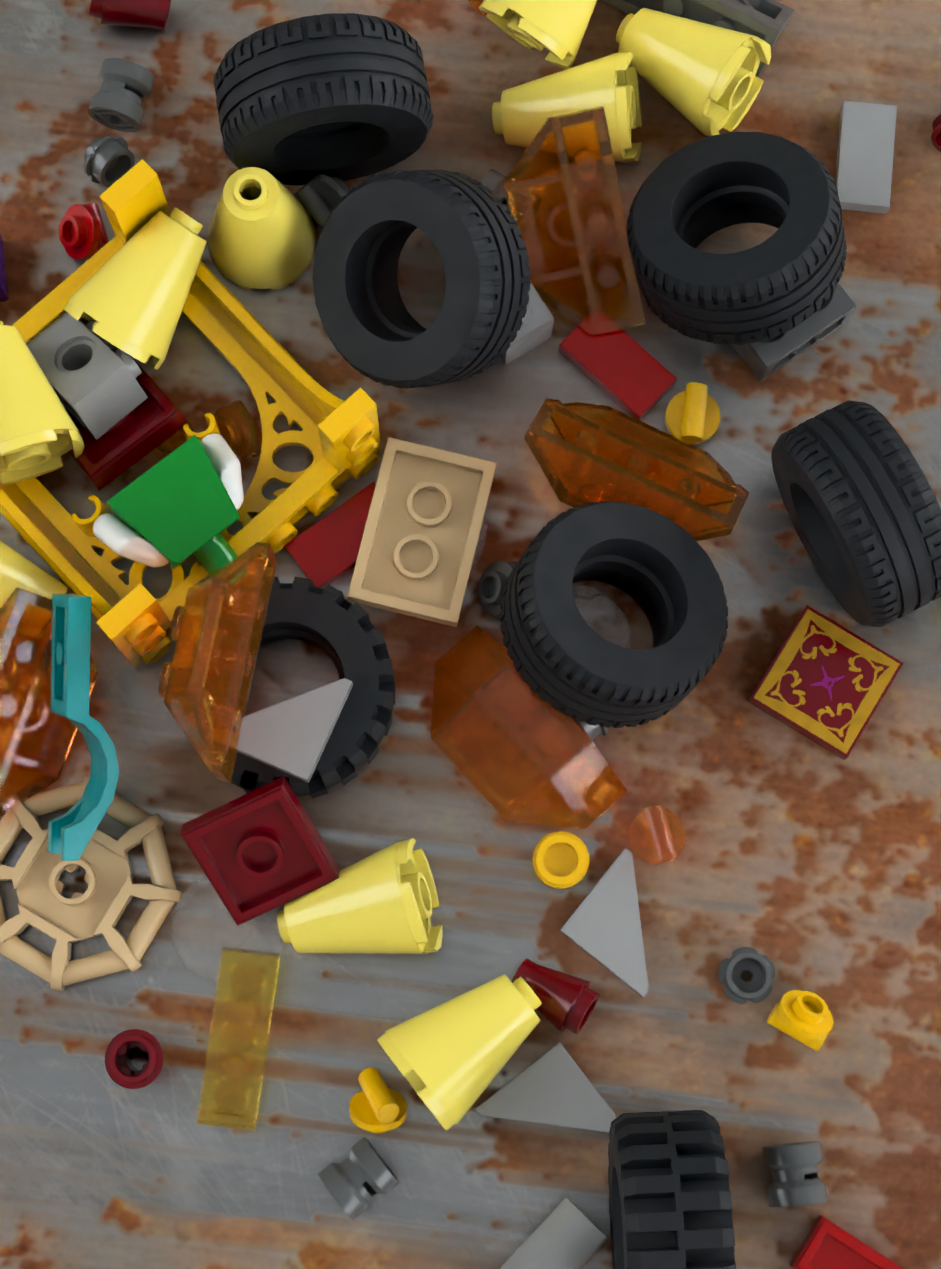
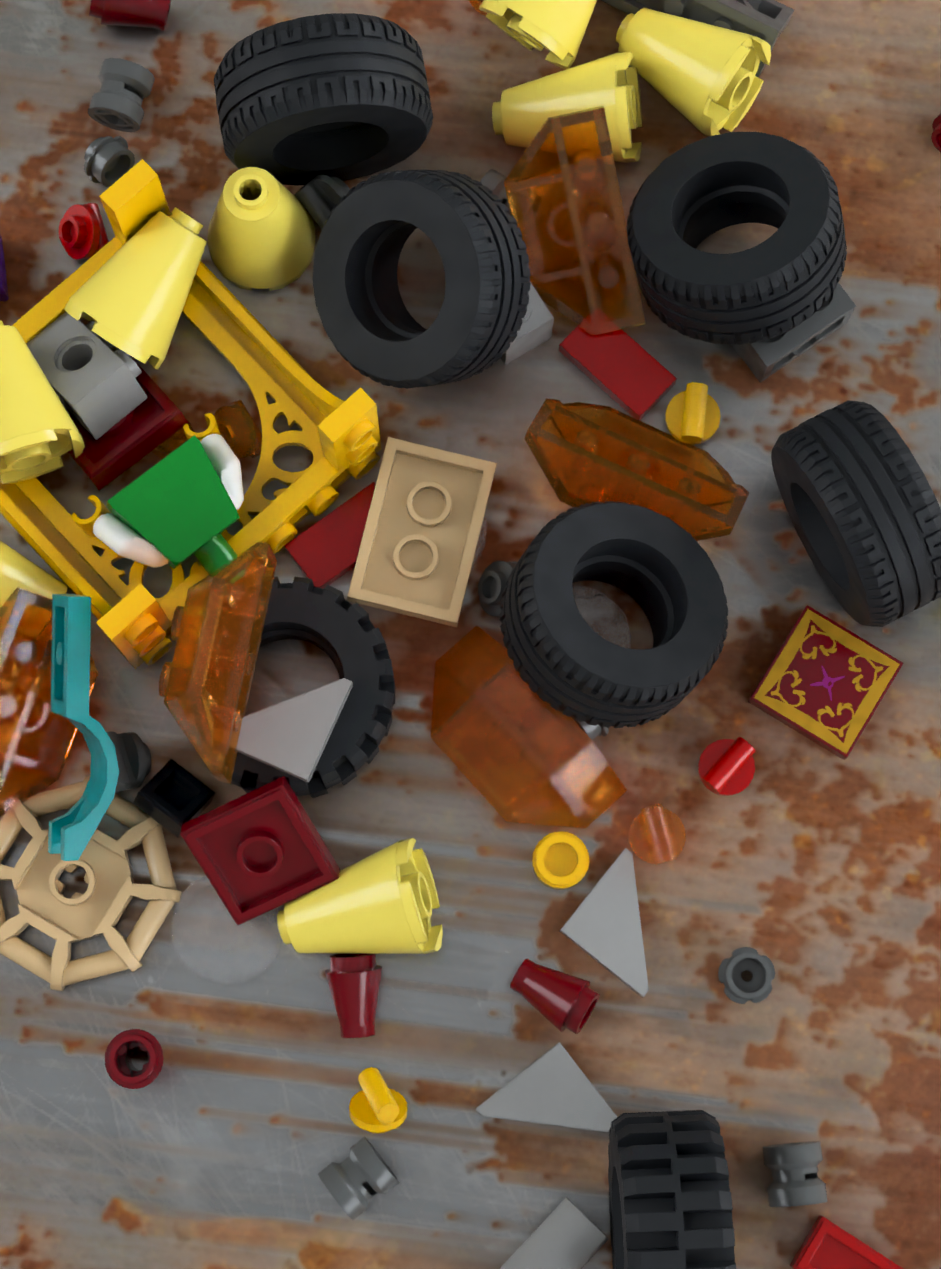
clear yellow plate [197,946,280,1131] -> none
light yellow cone [376,974,542,1131] -> none
yellow plate [766,990,834,1052] -> none
light grey tile [835,101,897,214] -> none
none -> dark grey plate [107,731,151,793]
none -> black tile [133,759,215,838]
none -> dark red cone [325,954,382,1038]
none -> red plate [698,737,756,796]

